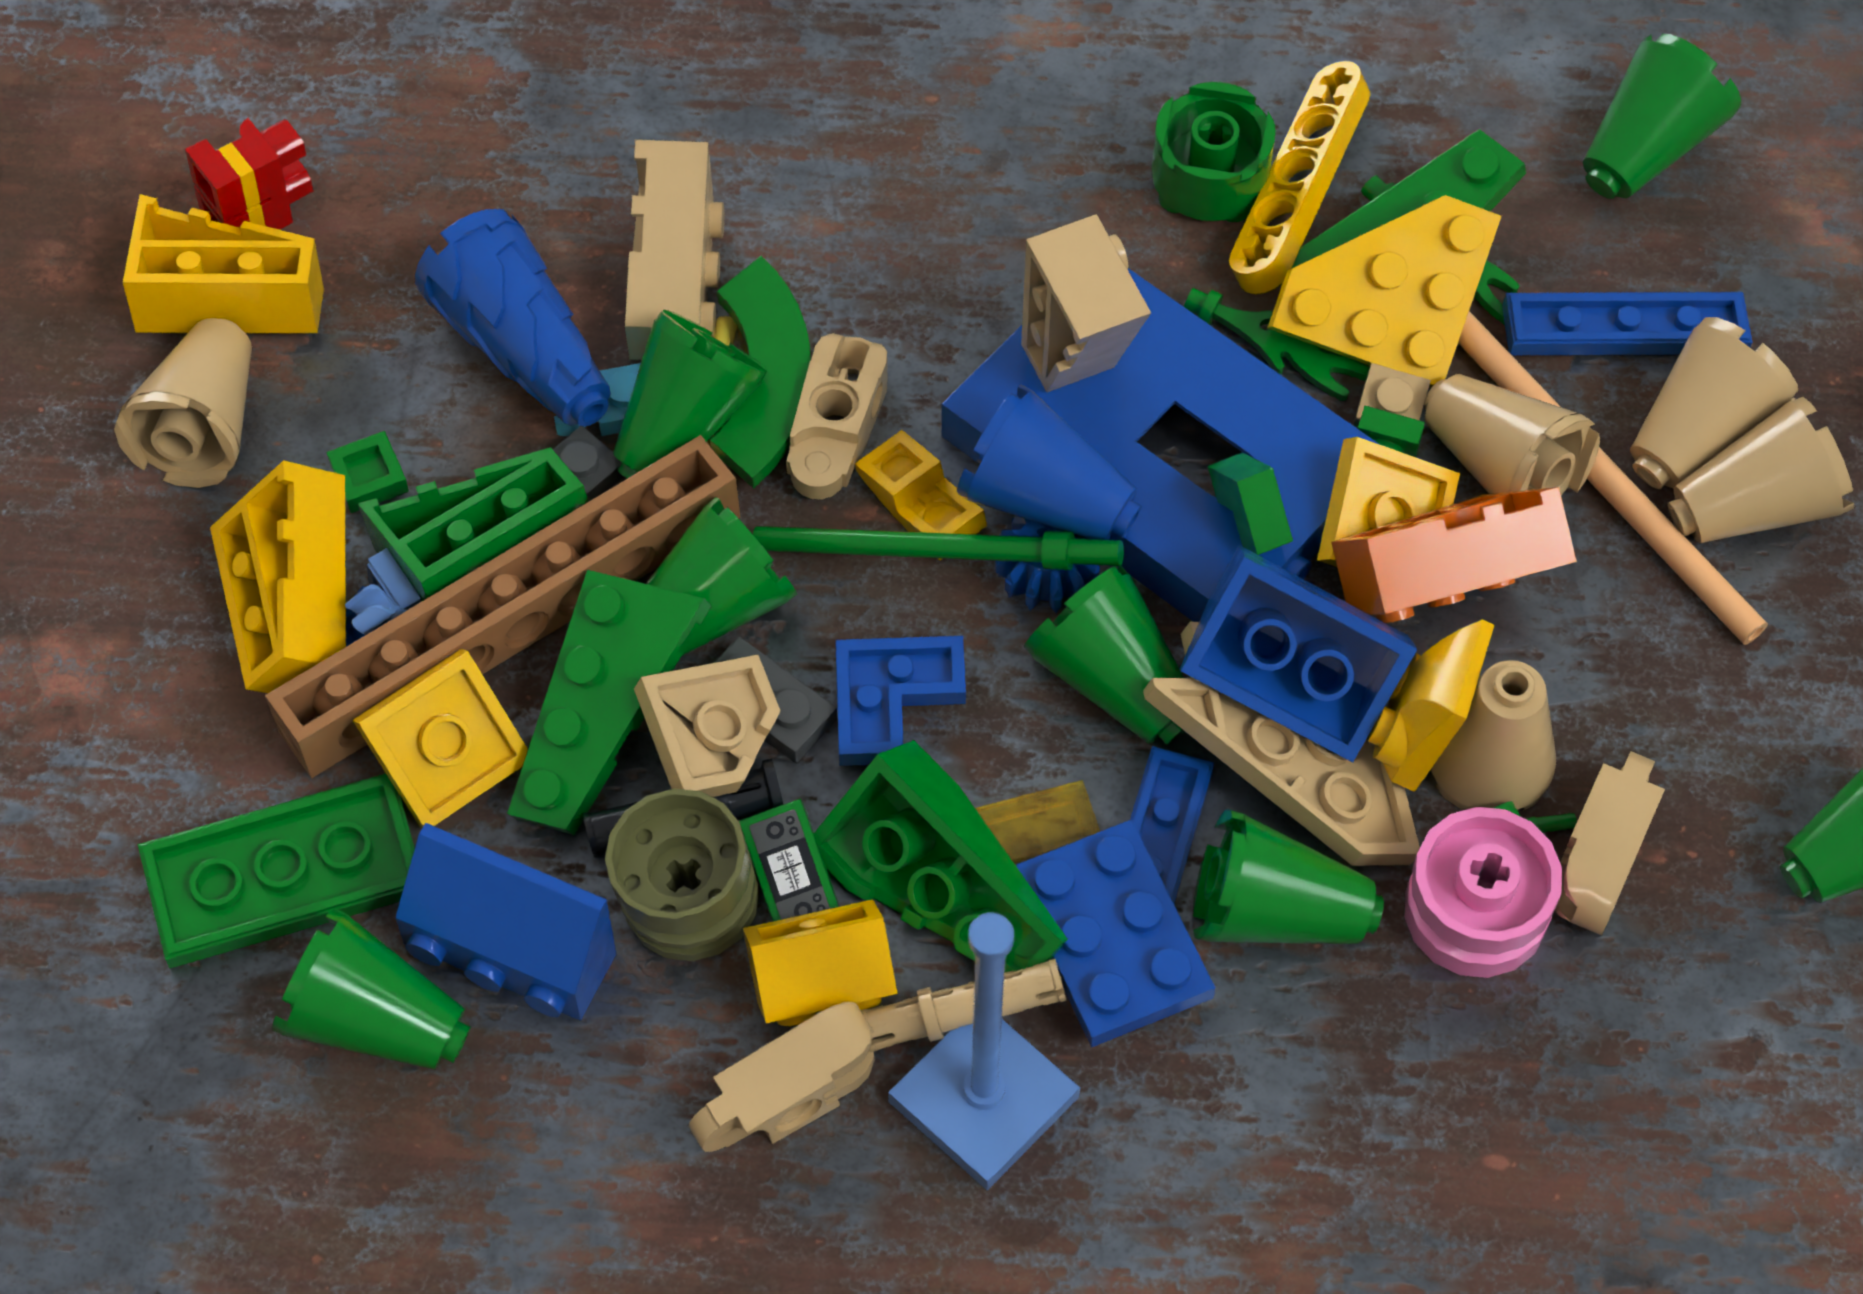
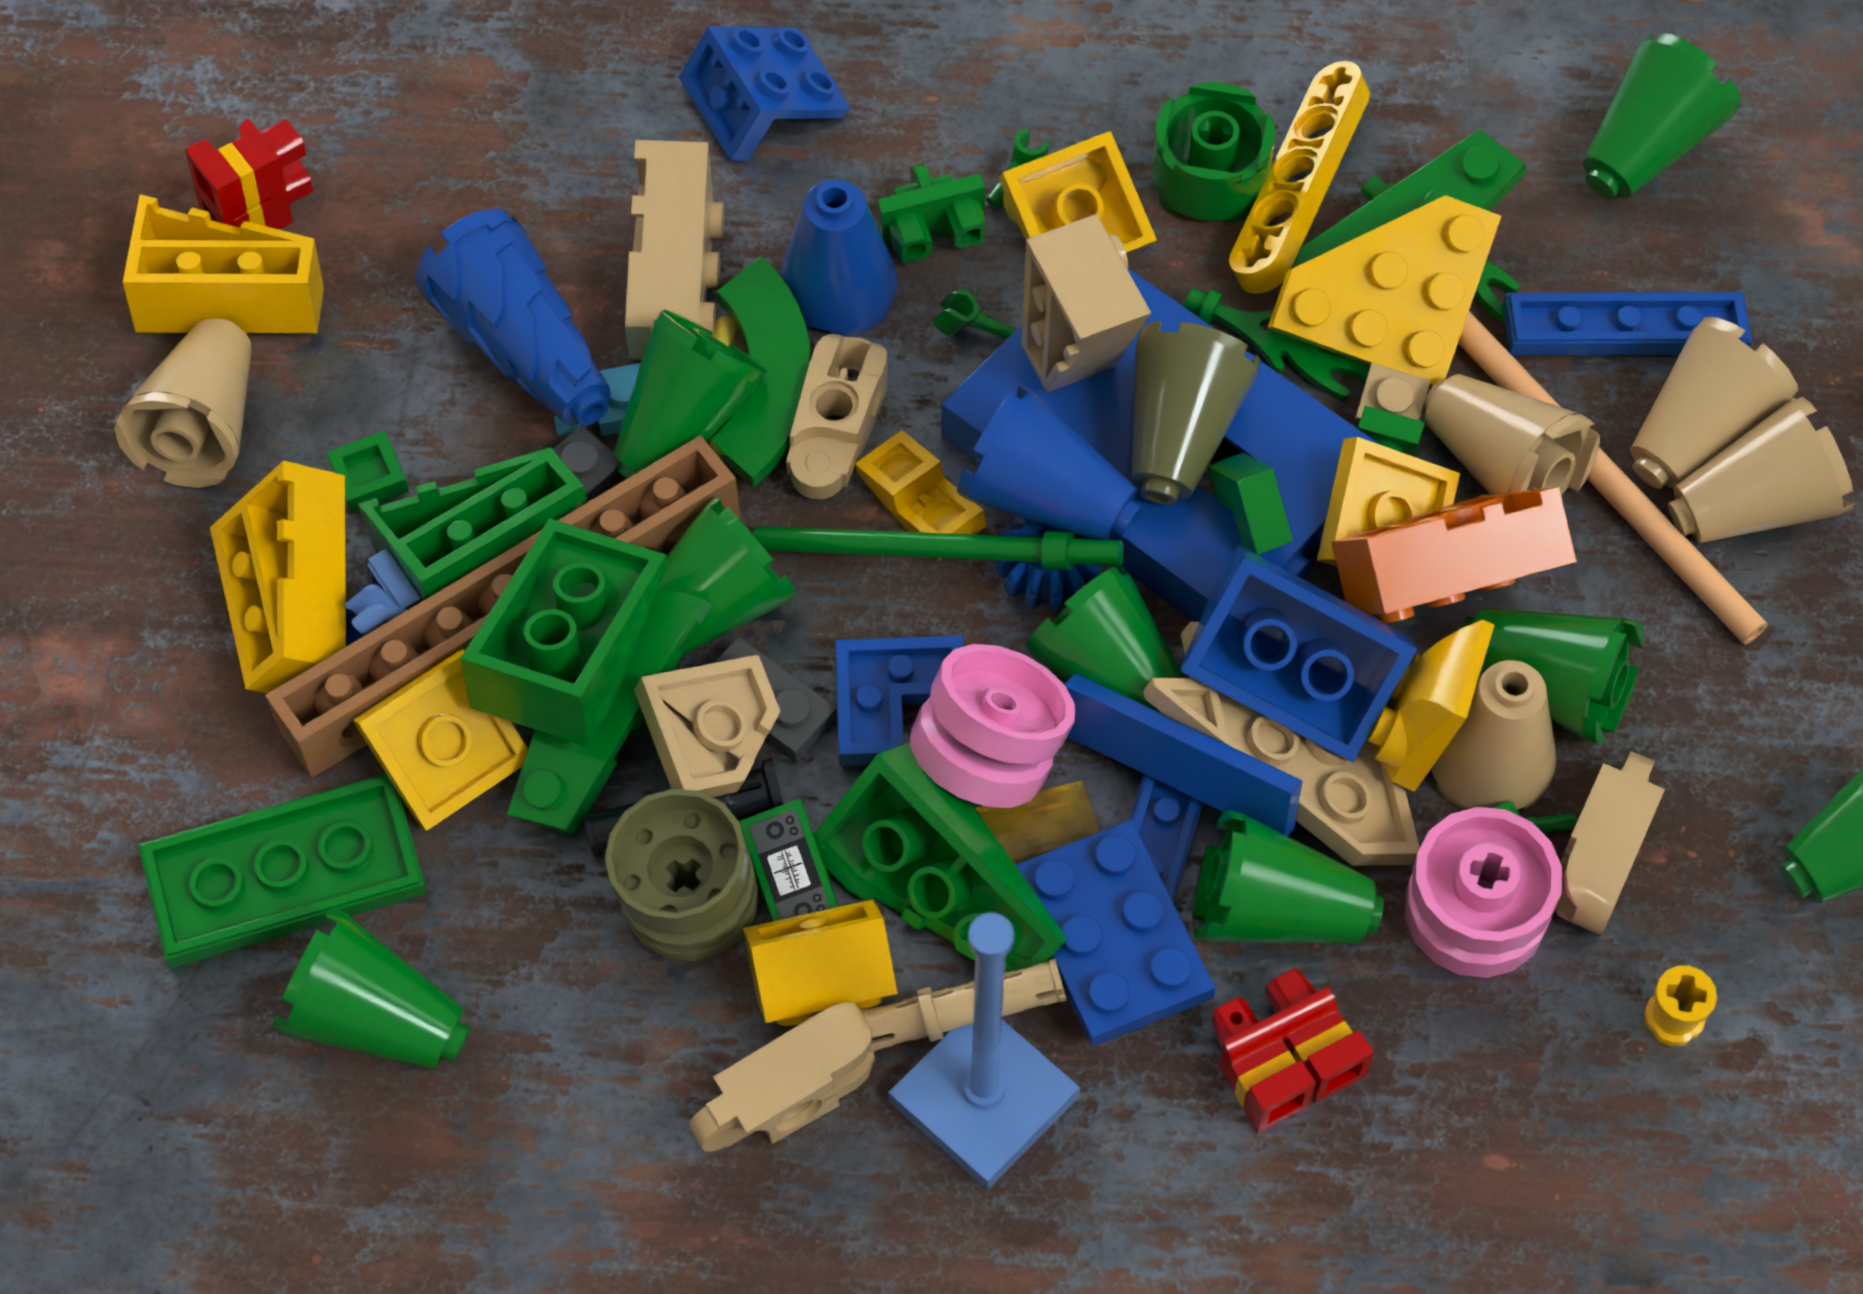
blue slope [395,823,617,1021] -> none
none -> green slope [460,518,667,747]
none -> blue bracket [678,26,850,161]
none -> blue cone [779,179,898,337]
none -> green hips [877,163,985,264]
none -> bright pink wheel [910,644,1075,808]
none -> green hand [933,290,1017,340]
none -> green hand [986,129,1049,208]
none -> yellow slope [999,131,1157,254]
none -> blue tile [1064,673,1303,836]
none -> olive cone [1131,321,1261,505]
none -> red hips [1211,968,1374,1134]
none -> green cone [1460,608,1644,746]
none -> yellow bush [1644,966,1717,1046]

